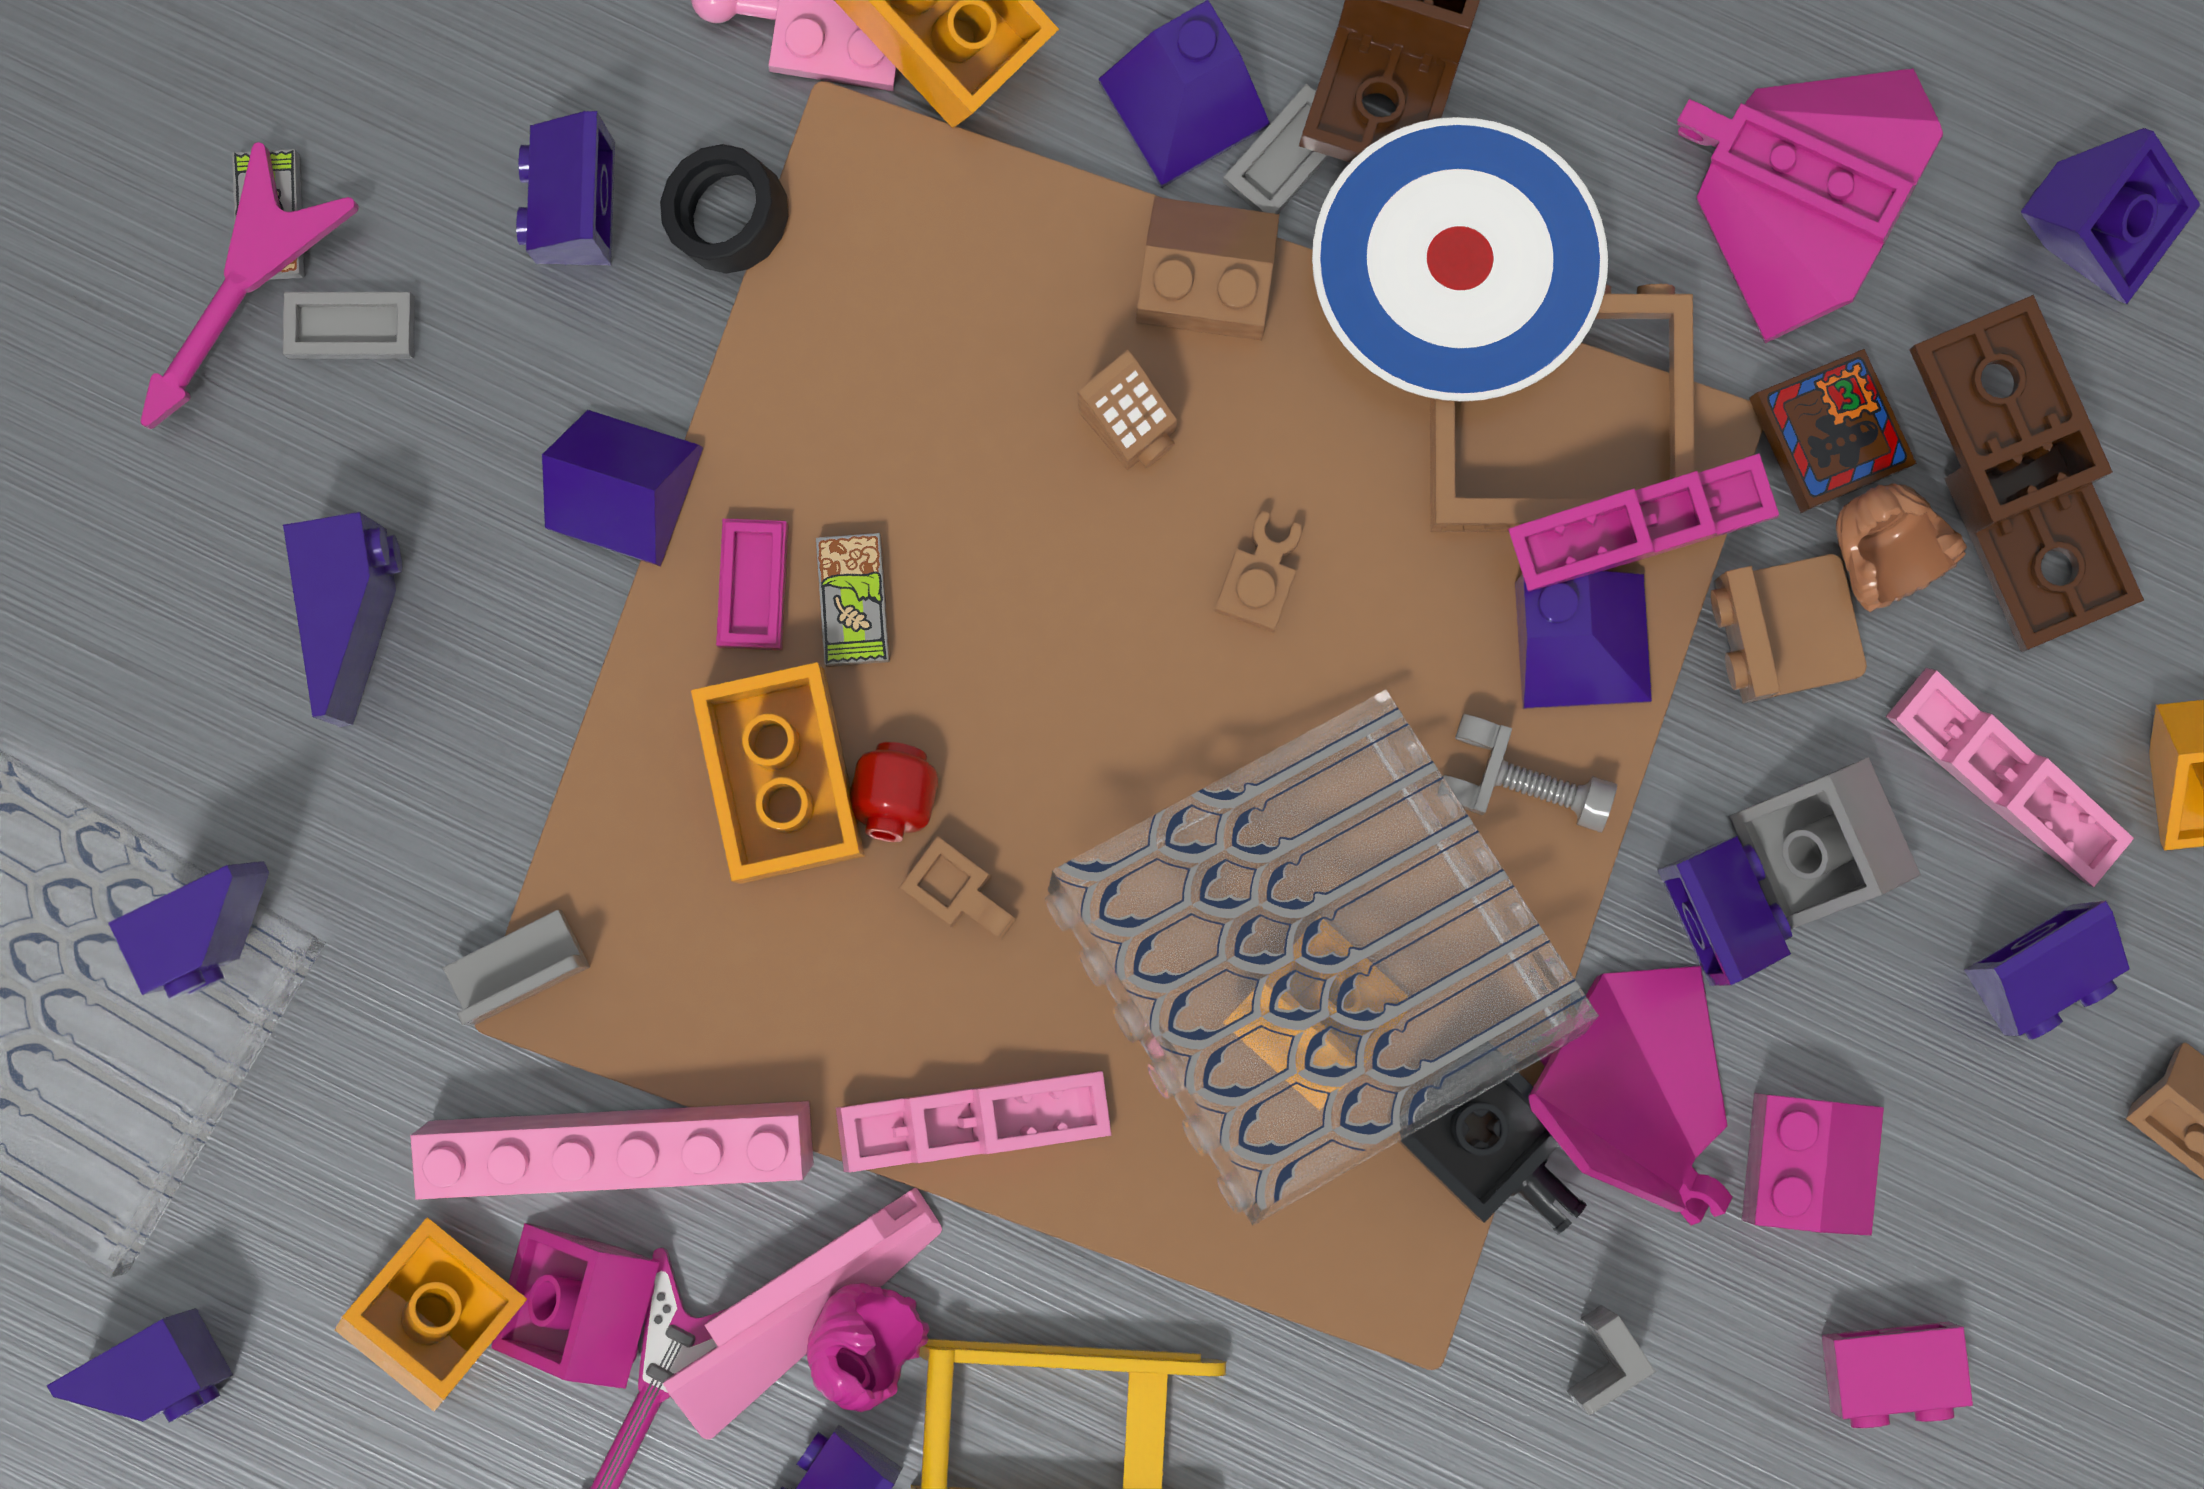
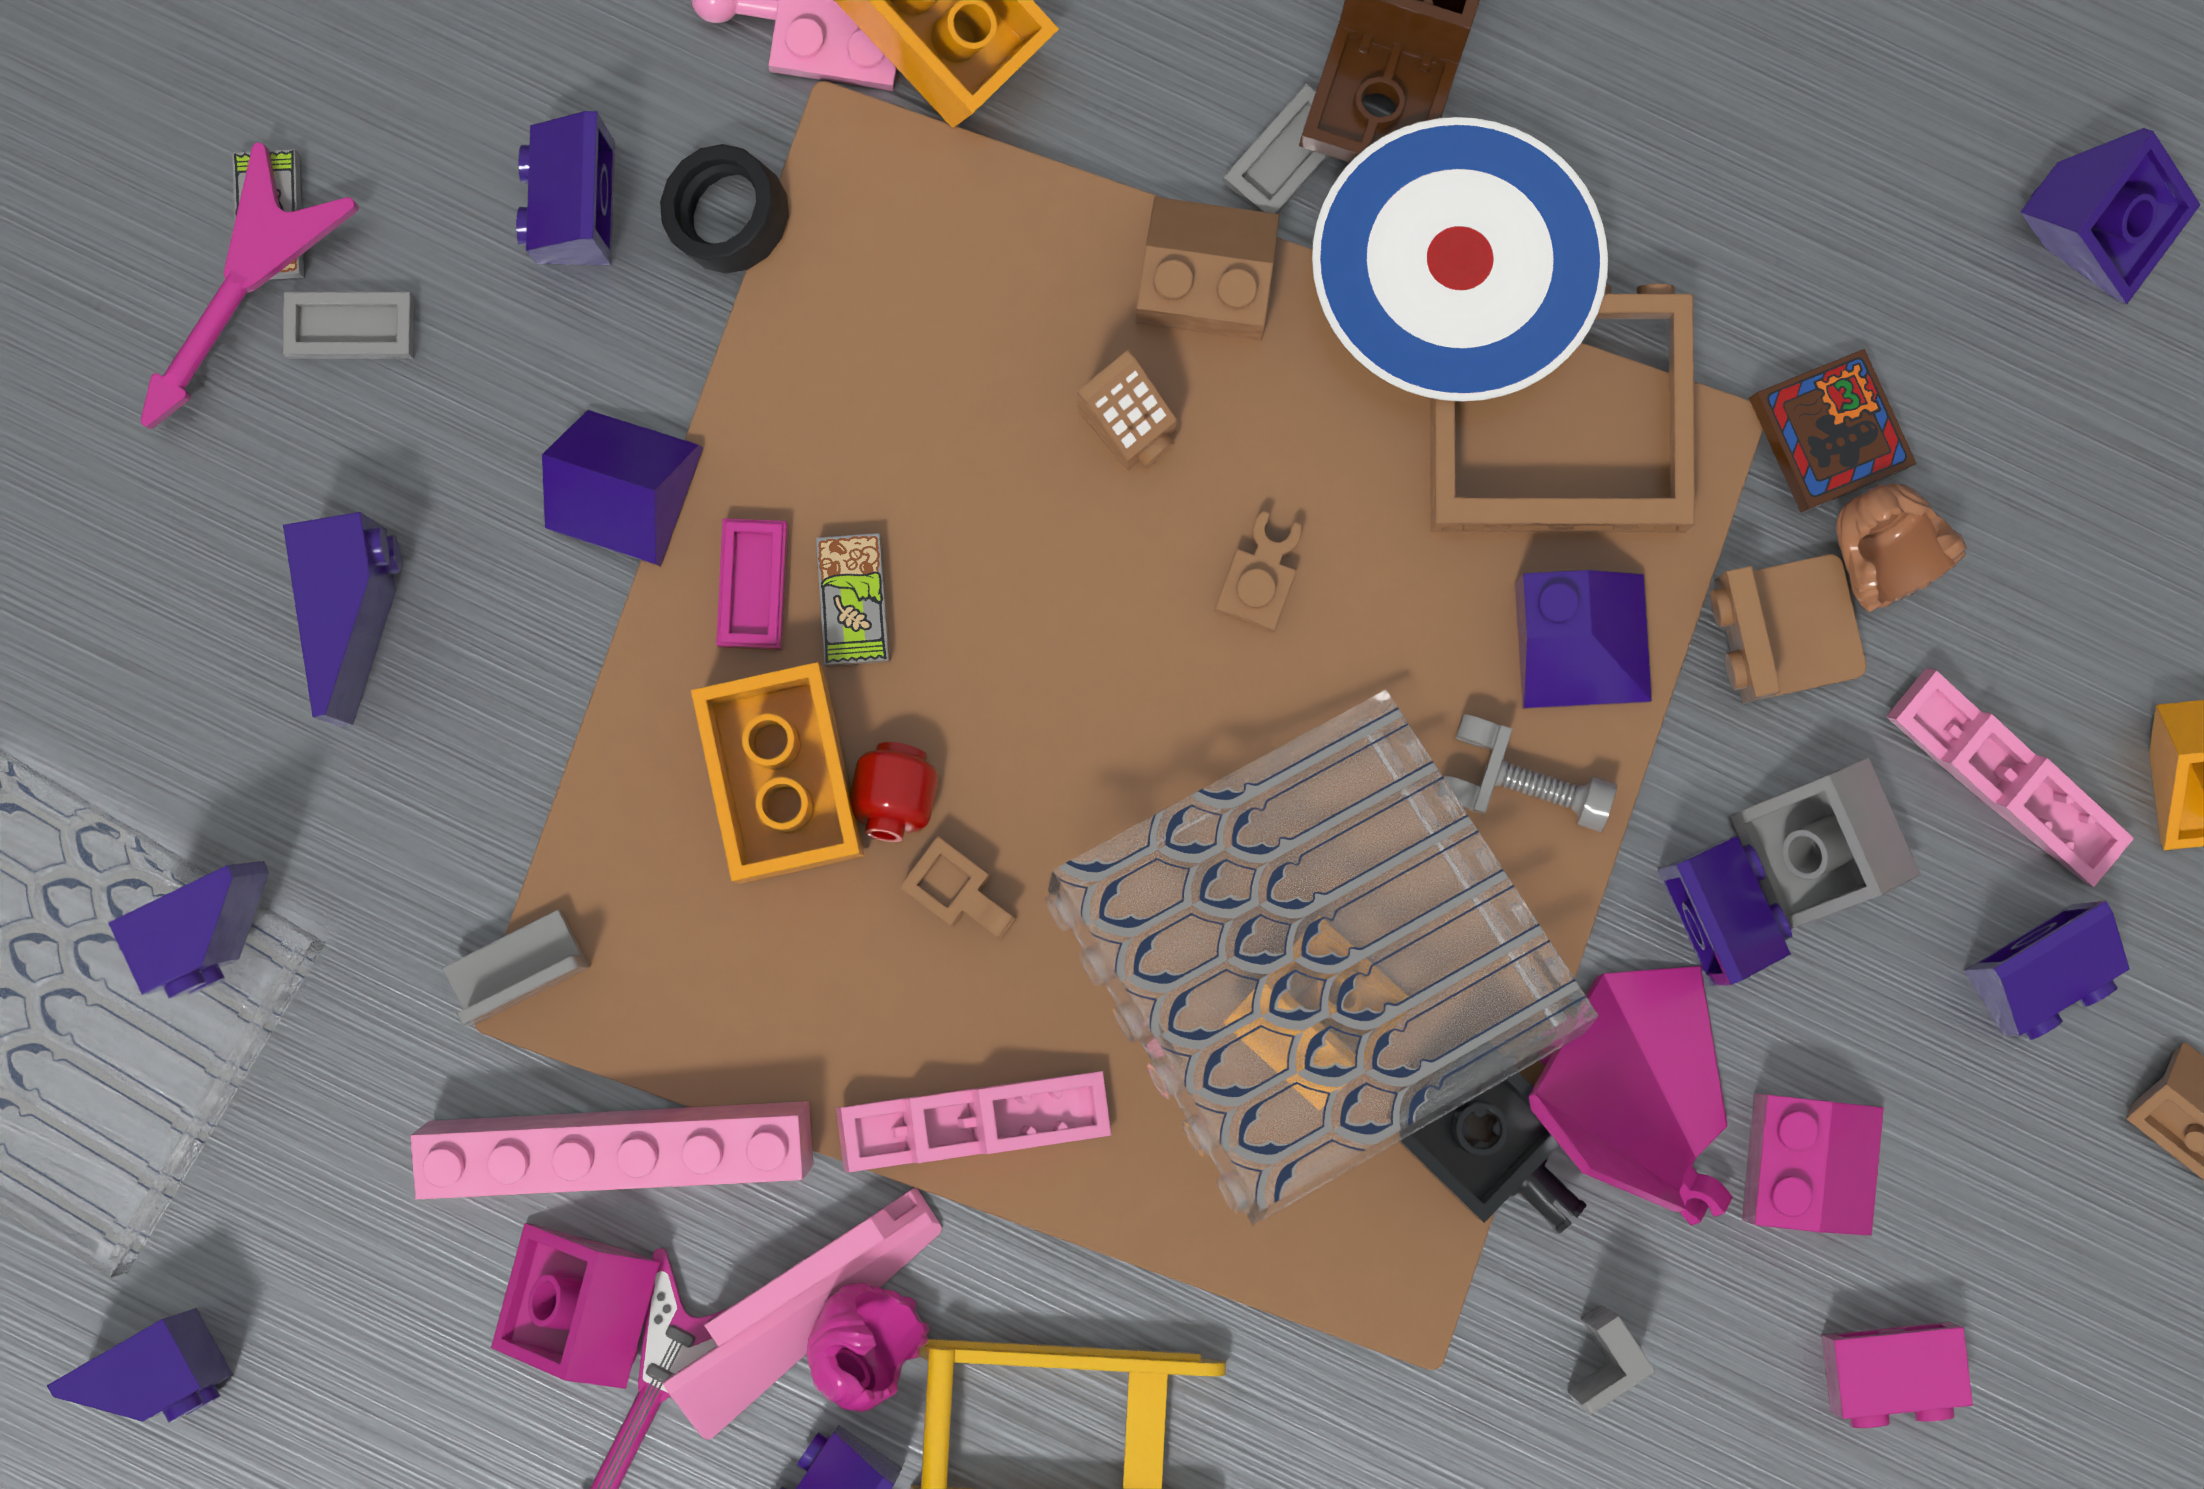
light orange slope [335,1217,527,1412] -> none
dark purple slope [1098,0,1270,188] -> none
dark pink slope [1508,453,1779,592] -> none
dark pink panel [1677,68,1943,343] -> none
reddish brown bracket [1909,295,2144,652] -> none

